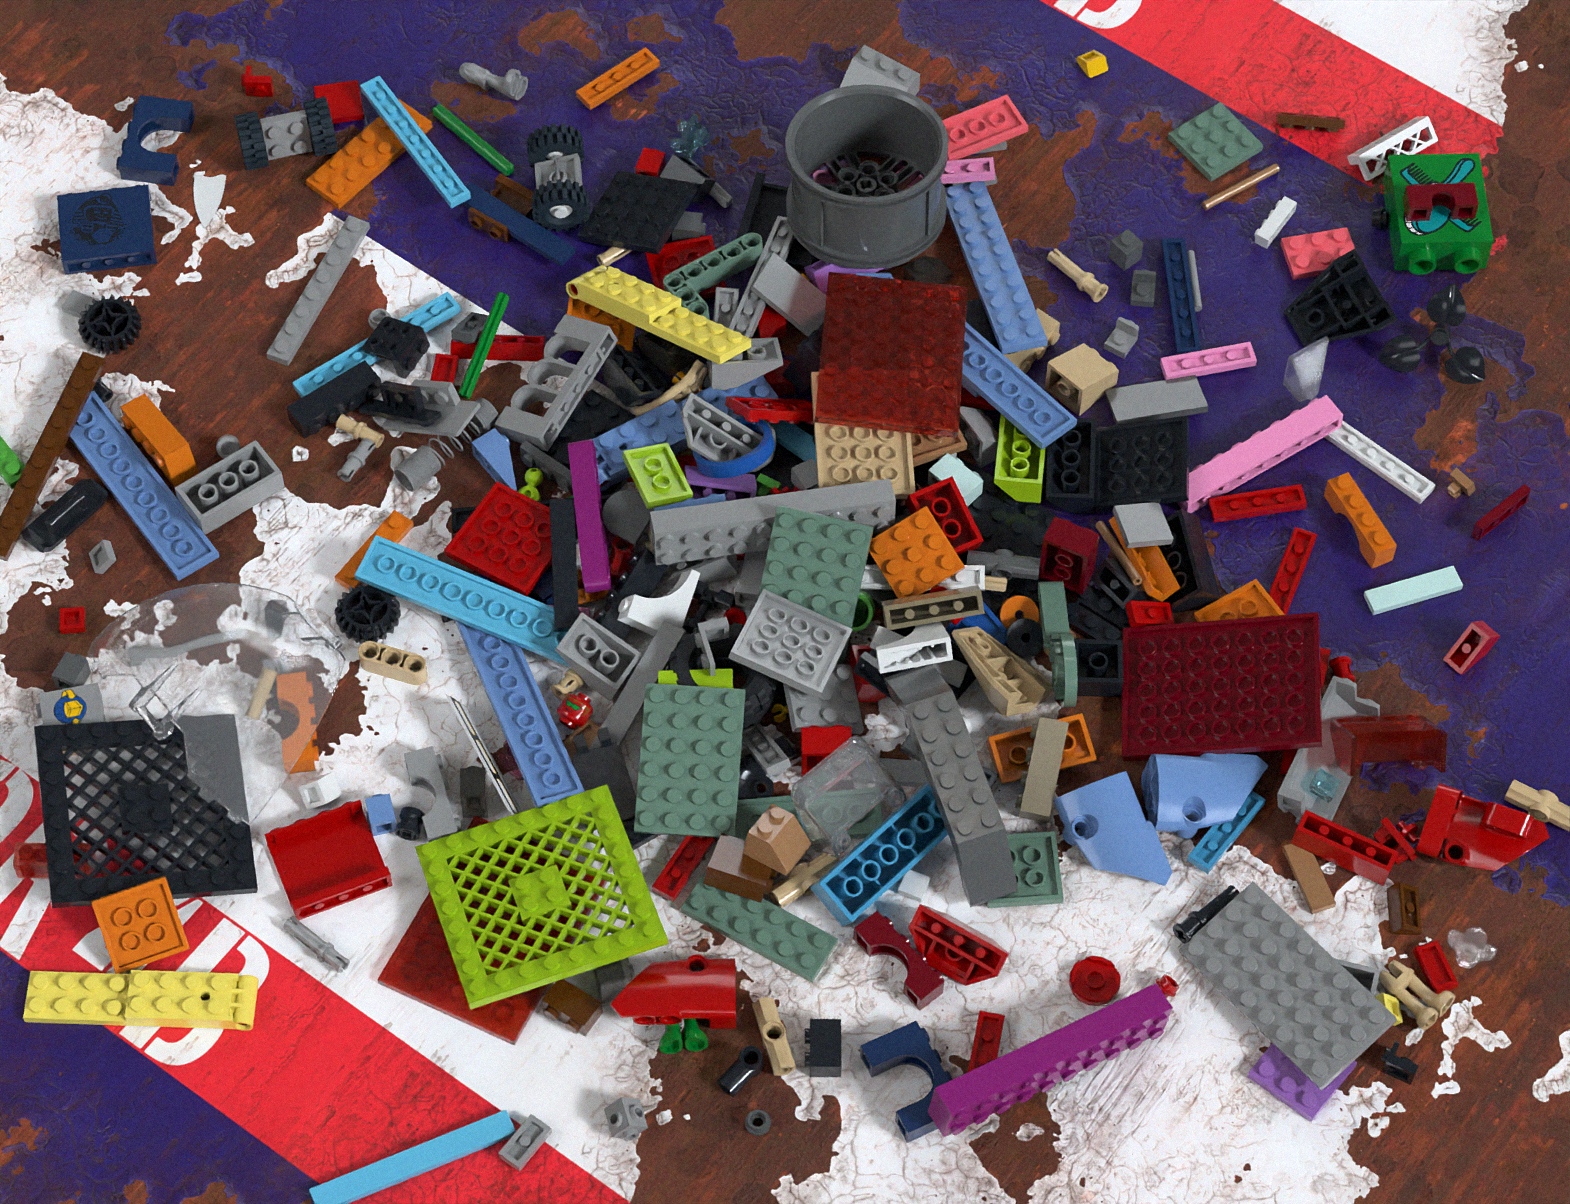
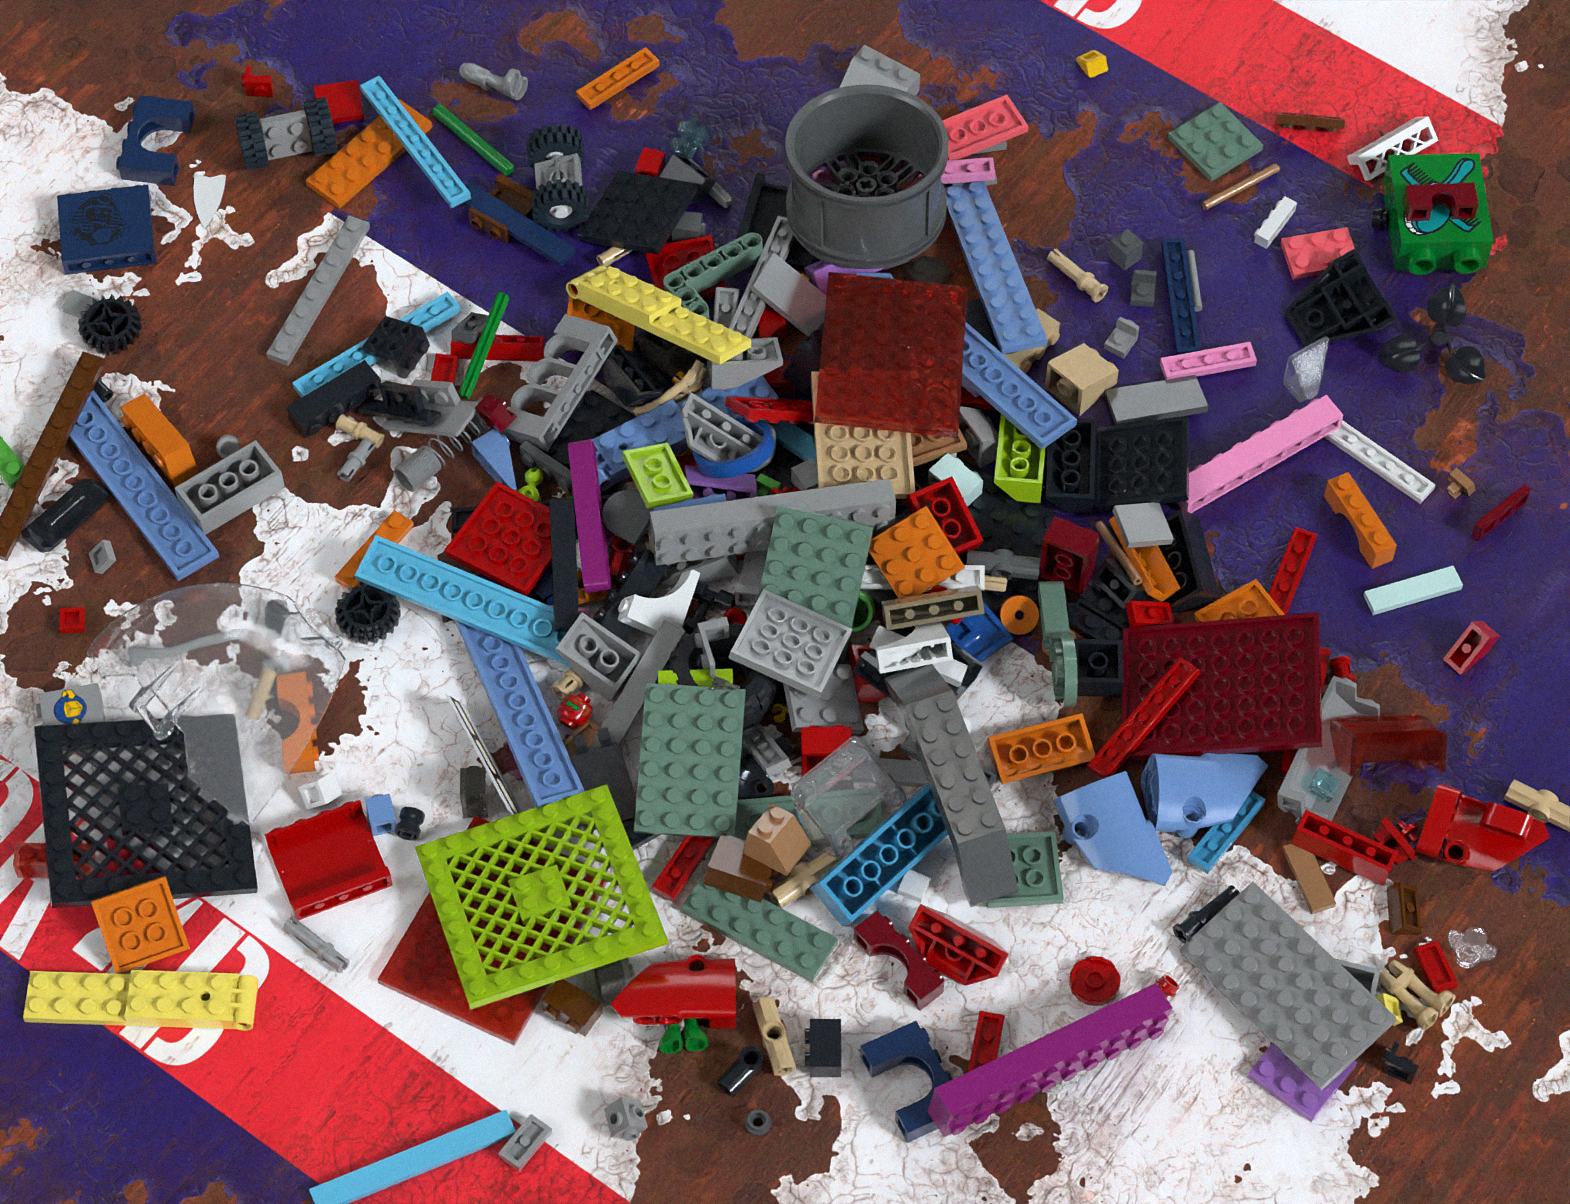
dark grey brick [52,652,91,689] -> none
tan beam [358,641,428,685] -> none
light grey plate [368,308,391,330] -> none
light grey arch [404,746,462,842] -> none
tan wedge [951,626,1054,717] -> none
black piece [1005,618,1044,658] -> none
dark tan brick [1015,717,1069,823] -> none
red plate [1208,484,1307,523] -> none
none -> dark red brick [475,395,517,433]
none -> dark grey piece [710,675,740,690]
none -> red tile [1087,658,1200,779]

